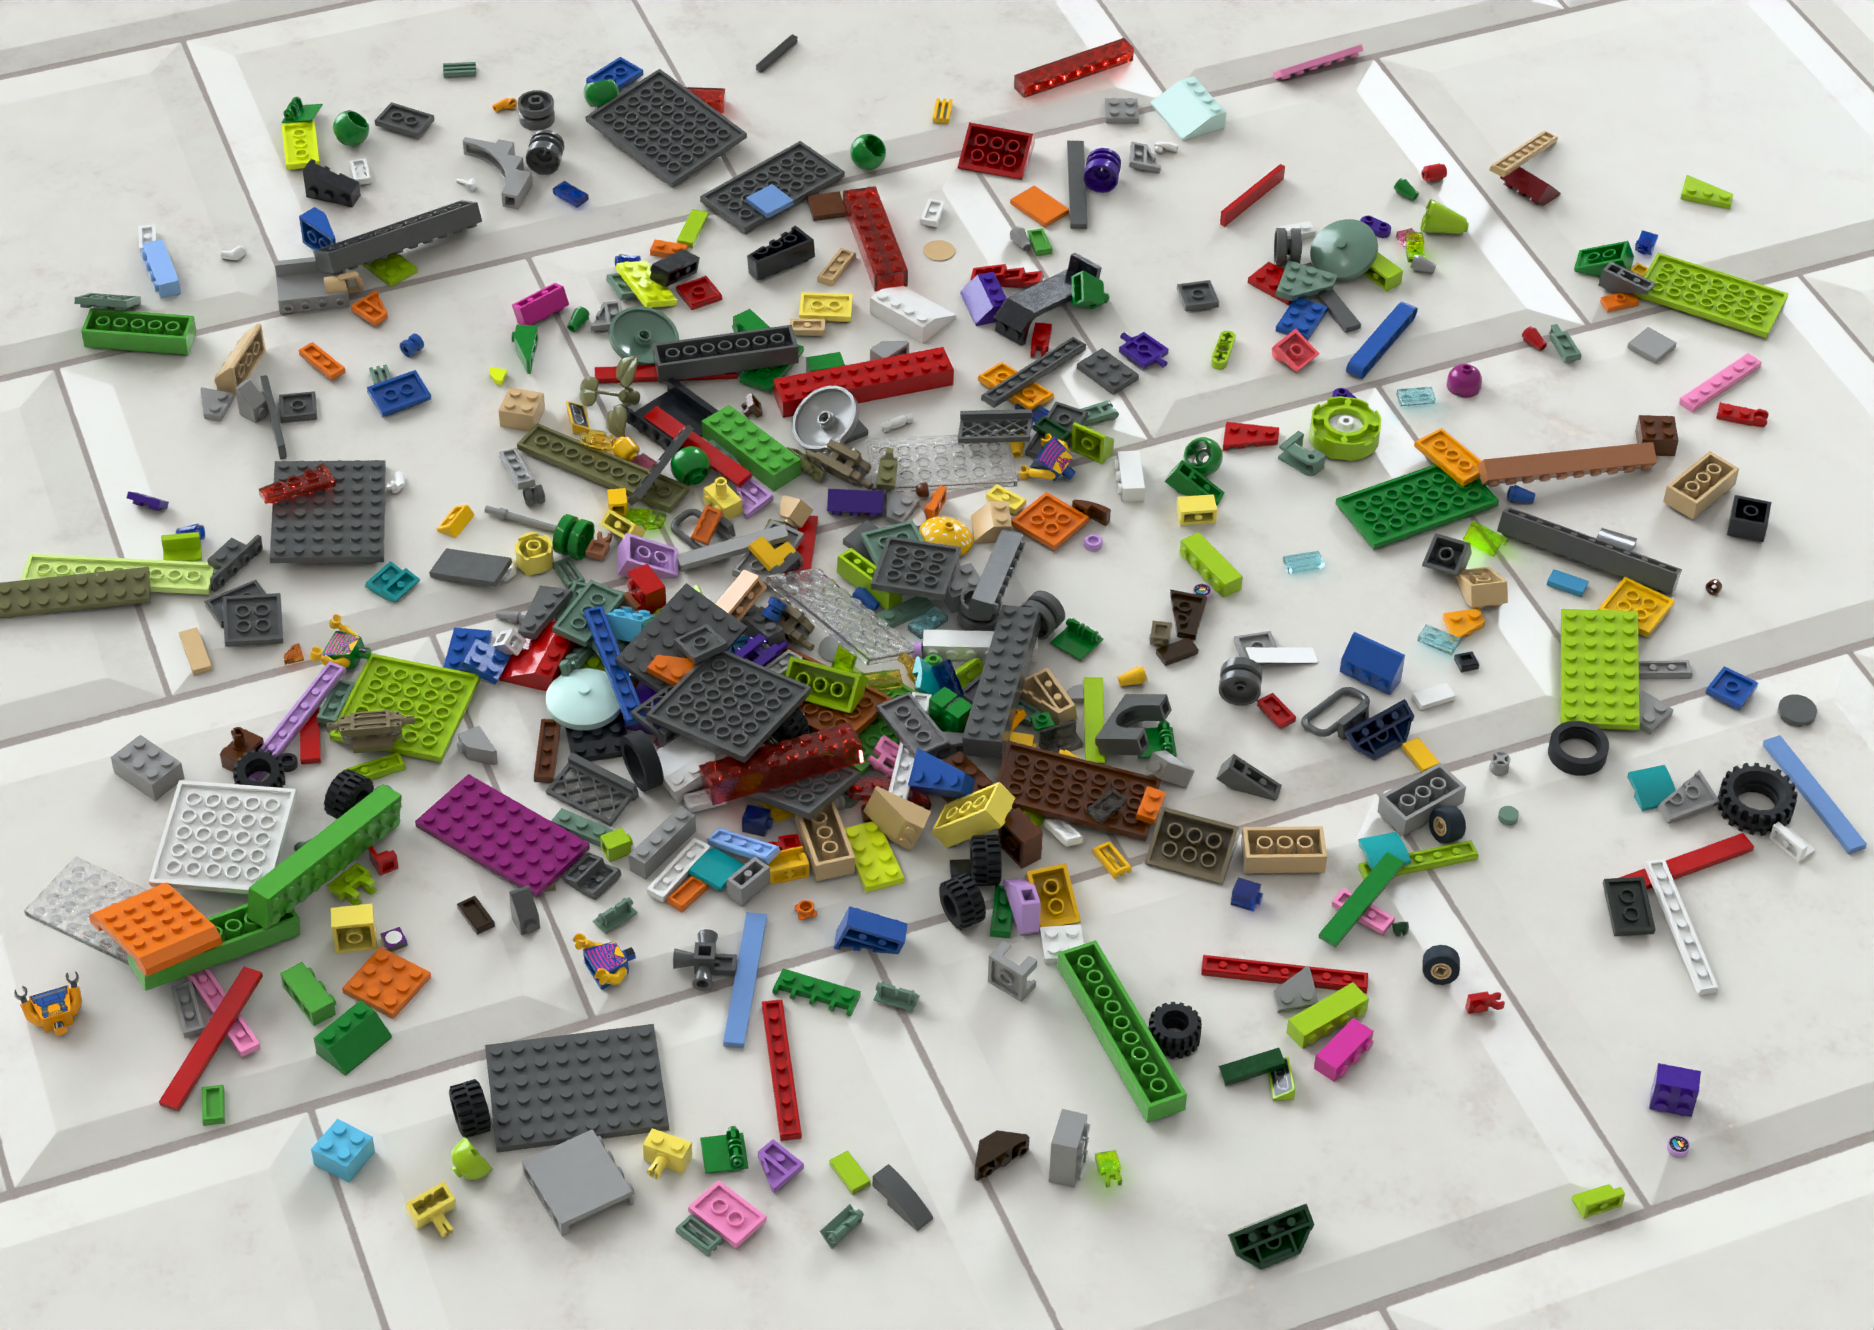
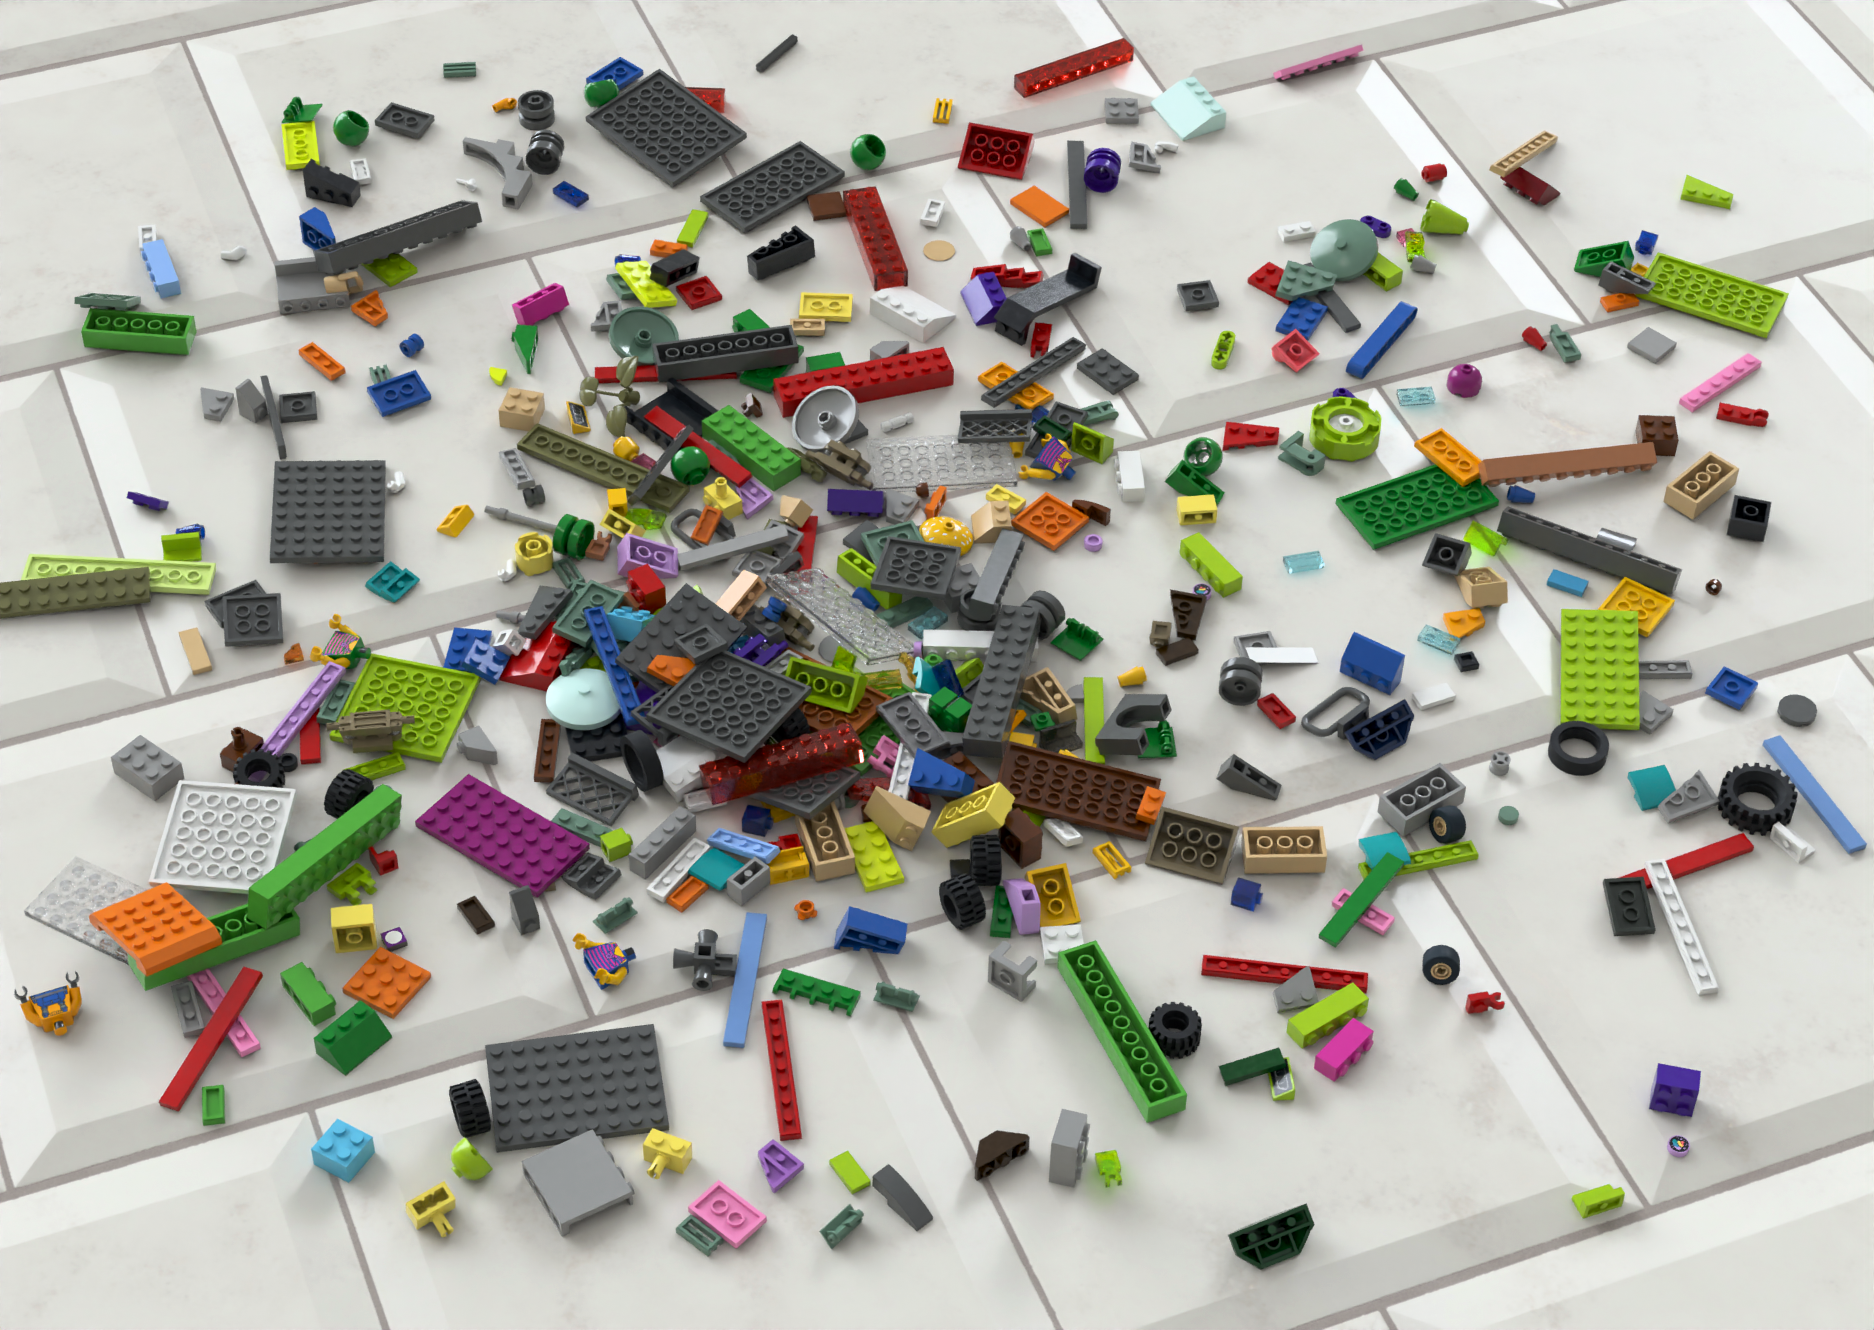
dark grey bracket [207,535,263,592] -> none
tan slope [214,323,266,395] -> none
clear red wing [259,463,336,504] -> none
dark grey tile [429,548,513,587] -> none
green cone [567,306,590,332] -> none
clear yellow tile [580,430,616,451] -> none
green hinge [700,1126,749,1174] -> none
medium blue tile [746,184,794,218] -> none
yellow tile [748,536,796,572] -> none
tan tile [817,248,856,286] -> none
olive hinge [877,448,898,490] -> none
green torso [1071,271,1109,309] -> none
clear smoke plate [1086,788,1127,825] -> none
dark purple plate [1119,332,1169,370] -> none
light grey slope [1145,750,1195,787] -> none
red tile [1220,164,1285,227] -> none
dark grey wheel [1274,228,1302,266] -> none
dark green hinge [1392,922,1409,937] -> none
yellow tile [1401,737,1440,773] -> none

